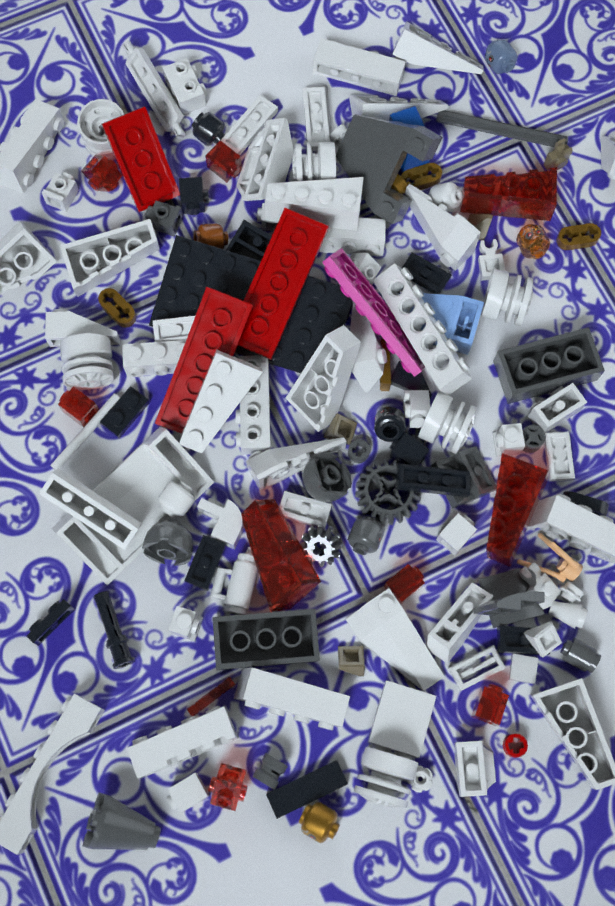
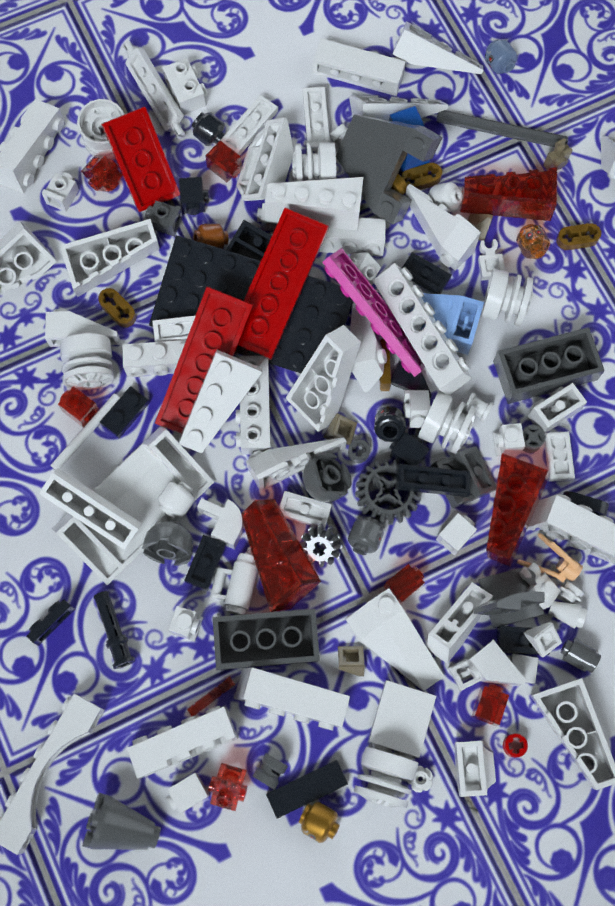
none -> white bush [463,393,494,423]
none -> white slope [466,640,527,686]

